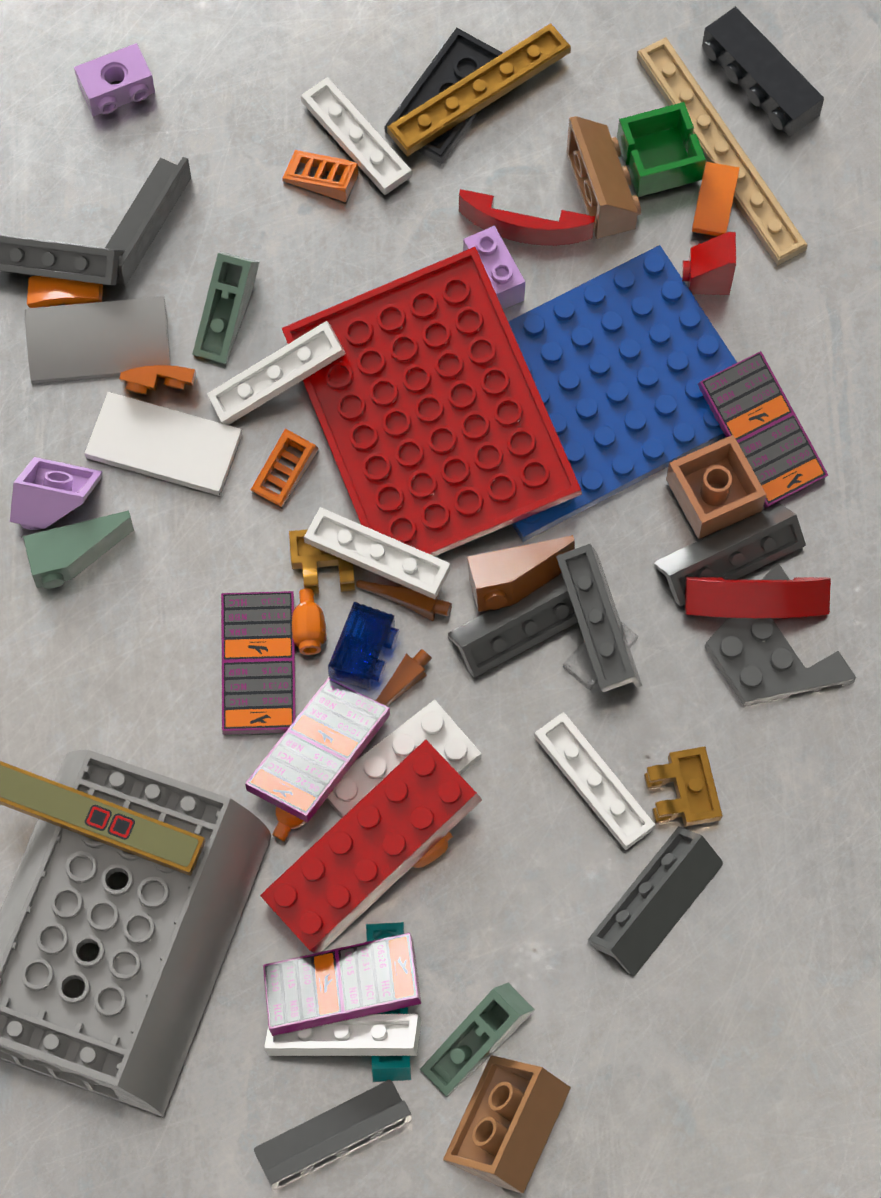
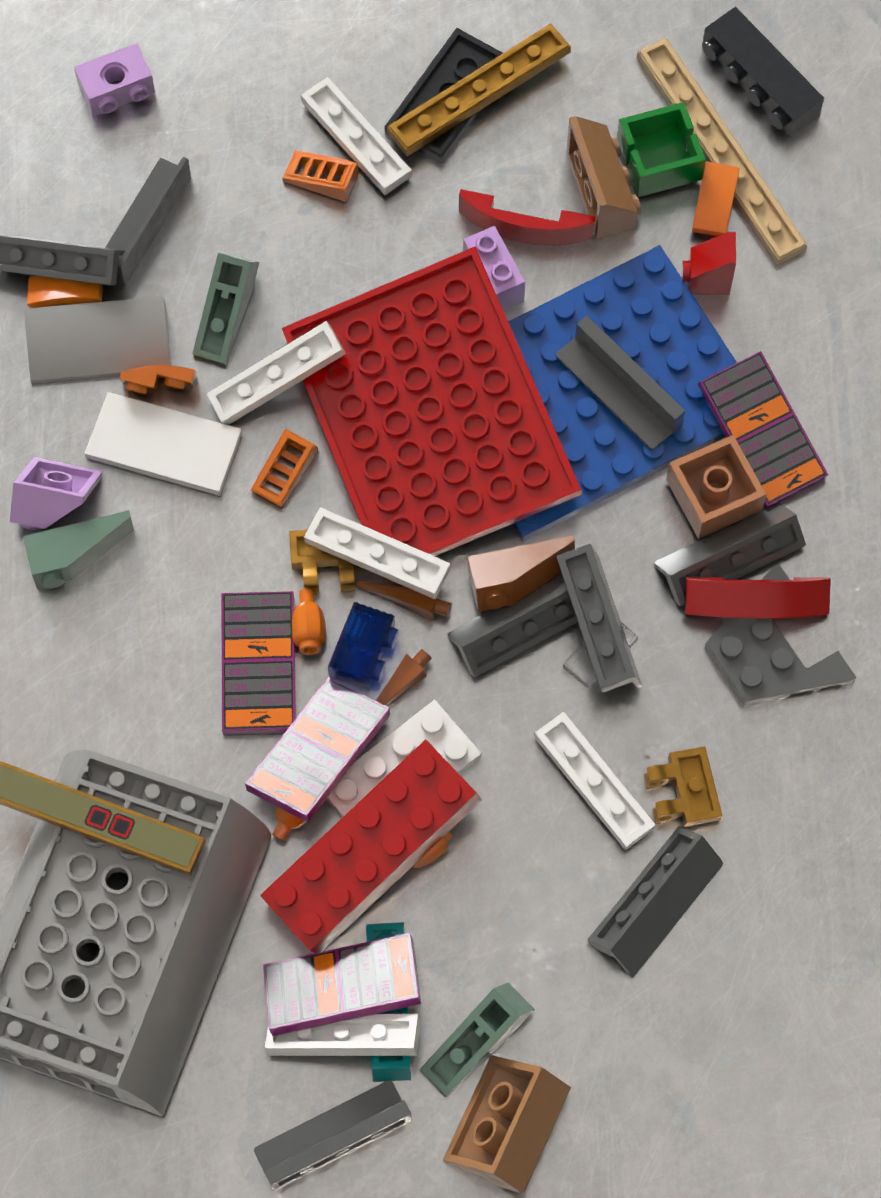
none -> dark grey panel [556,315,685,450]

